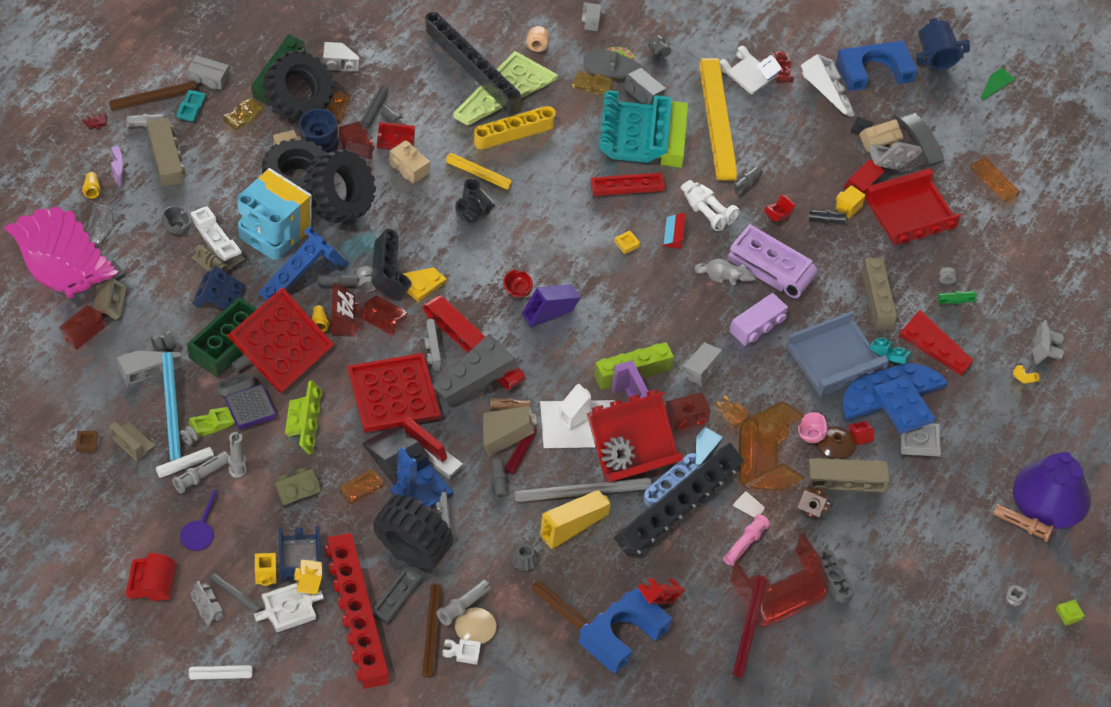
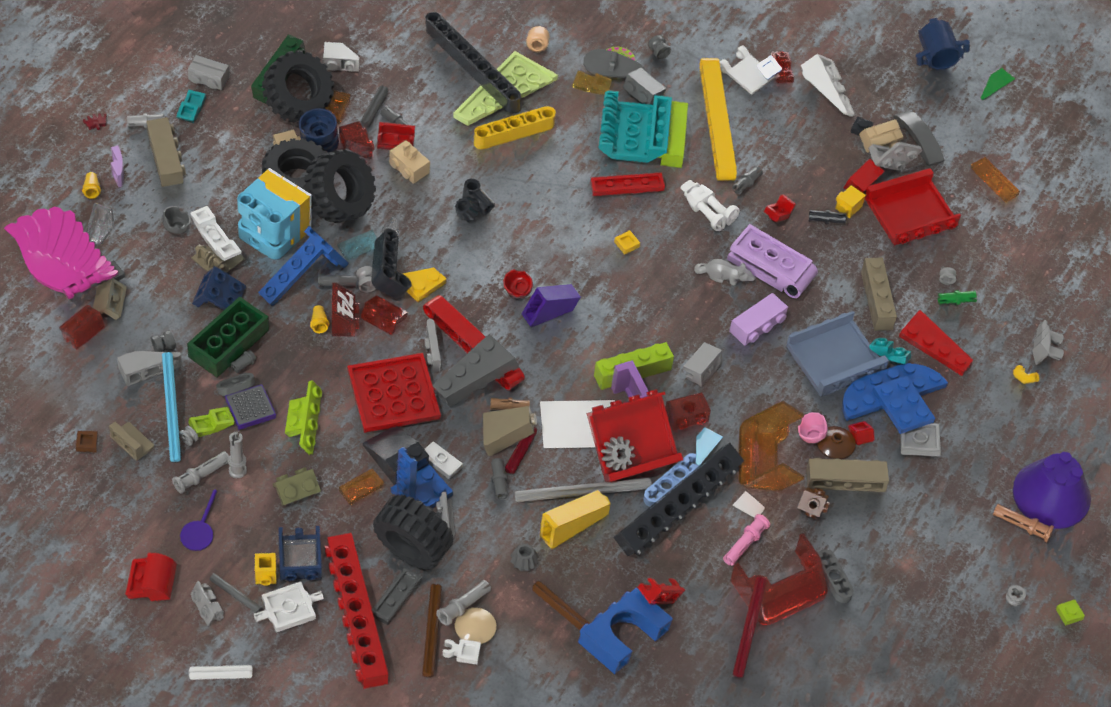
reddish brown axle [109,81,197,111] -> none
white axle [156,447,214,478] -> none
clear yellow slope [223,98,263,131] -> none
red plate [227,287,334,393] -> none
yellow brick [294,560,322,594] -> none
red tile [402,417,447,462] -> none
yellow axle [446,153,512,190] -> none
white slope [558,384,591,430] -> none
light grey brick [582,2,601,31] -> none
red slope [663,213,686,249] -> none
clear orange plate [715,395,750,428] -> none
blue arch [836,40,917,92] -> none

